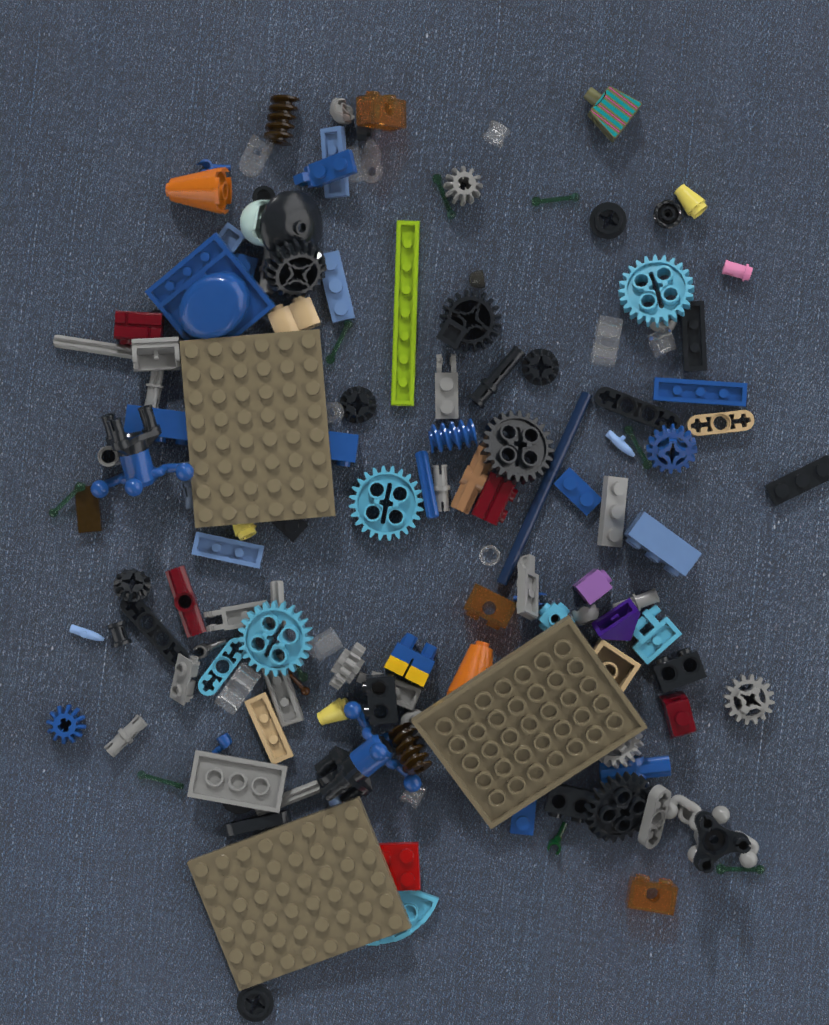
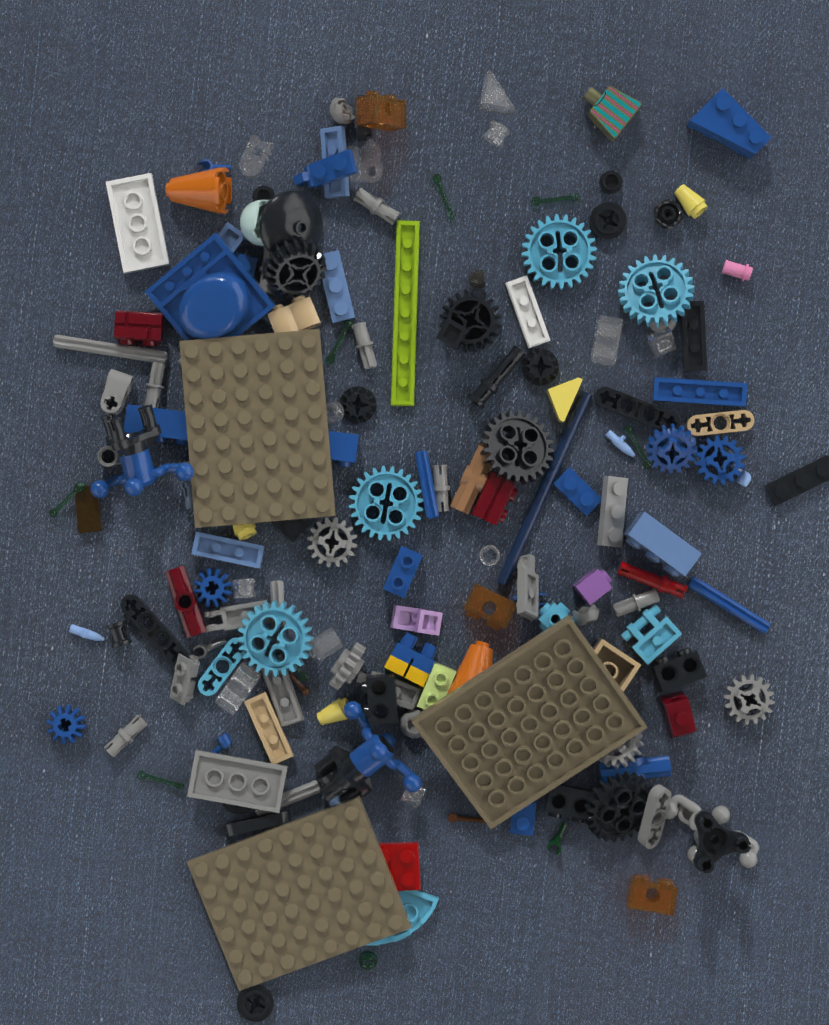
black gear [113,567,151,602] -> none
light grey hinge [131,337,181,372] -> none
dark brown piece [263,94,300,146] -> none
dark brown piece [388,722,433,775] -> none
blue piece [428,418,478,454] -> none
light grey hinge [435,354,459,420] -> none
light grey gear [443,166,483,206] -> none
dark purple slope [591,597,640,641] -> none
clear green hinge [716,864,765,874] -> none
none -> light grey piece [100,369,134,416]
none -> white plate [106,173,170,274]
none -> blue gear [193,568,233,607]
none -> clear wheel [233,578,257,598]
none -> light grey gear [307,517,357,567]
none -> light grey axle [352,322,377,369]
none -> light grey pin [353,188,400,225]
none -> clear green hinge [359,950,378,970]
none -> blue brick [383,546,423,598]
none -> lavender slope [390,604,443,636]
none -> yellowish green hinge [417,662,456,710]
none -> reddish brown hinge [448,813,486,823]
none -> clear slope [479,70,515,116]
none -> white tile [505,275,551,349]
none -> medium azure gear [521,214,597,290]
none -> light yellow slope [546,378,583,423]
none -> black plate [599,171,623,194]
none -> red pin [617,561,688,599]
none -> blue wedge [686,88,772,159]
none -> blue axle [688,577,771,634]
none -> blue gear [695,435,746,486]
none -> light blue hand [730,464,751,487]

